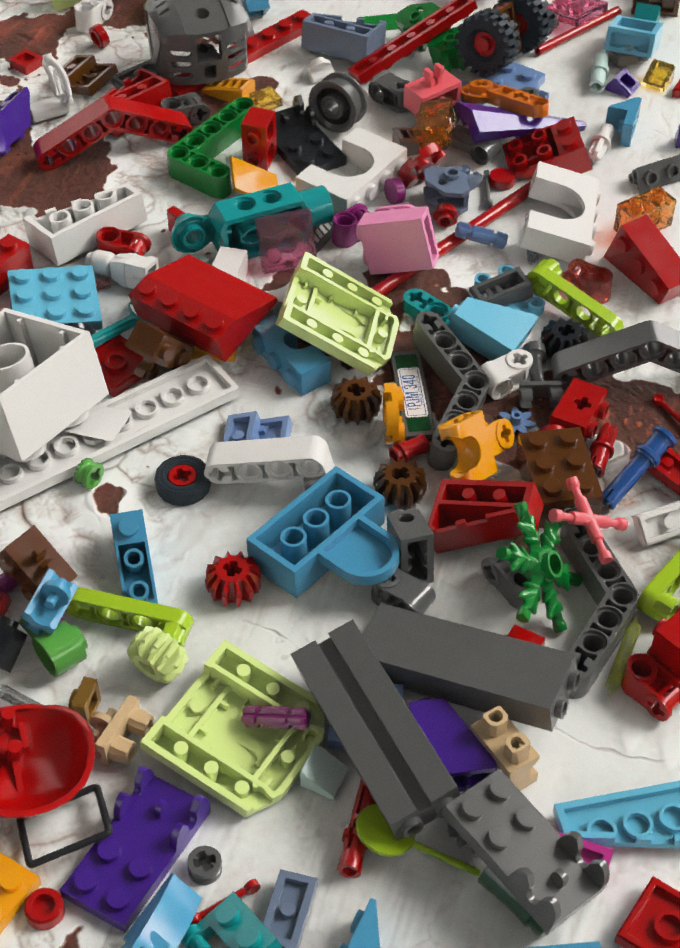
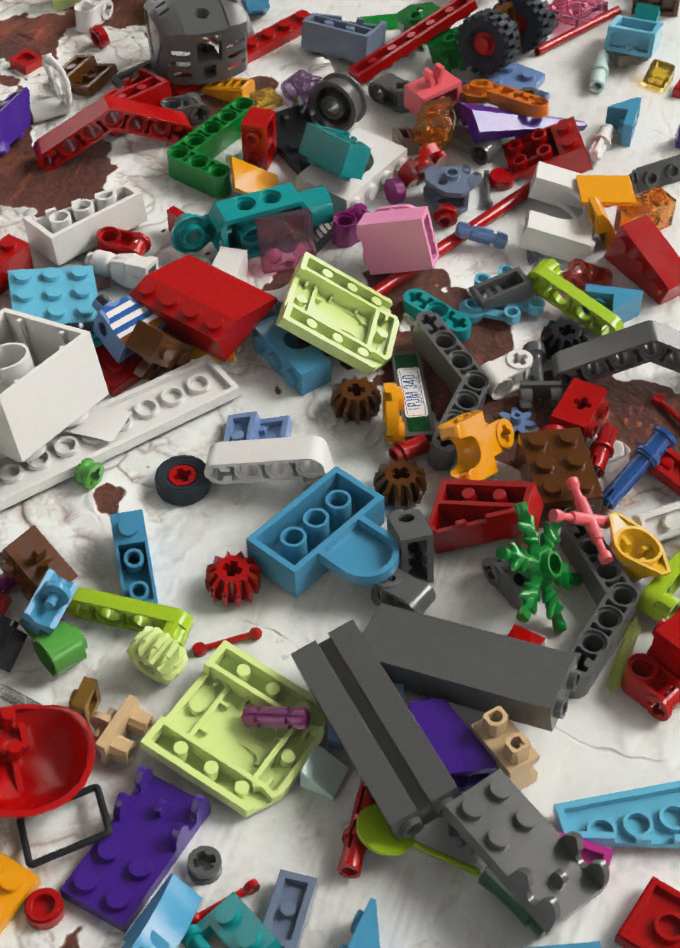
medium azure slope [447,297,539,361] -> none
dark purple slope [605,67,641,98] -> none
none -> torso [92,294,165,364]
none -> red hinge [192,627,262,657]
none -> clear purple piece [281,70,323,106]
none -> teal wedge [298,122,371,182]
none -> light orange piece [576,175,637,208]
none -> dark azure slope [582,284,643,328]
none -> light orange slope [588,196,616,251]
none -> yellow hat [608,511,671,582]

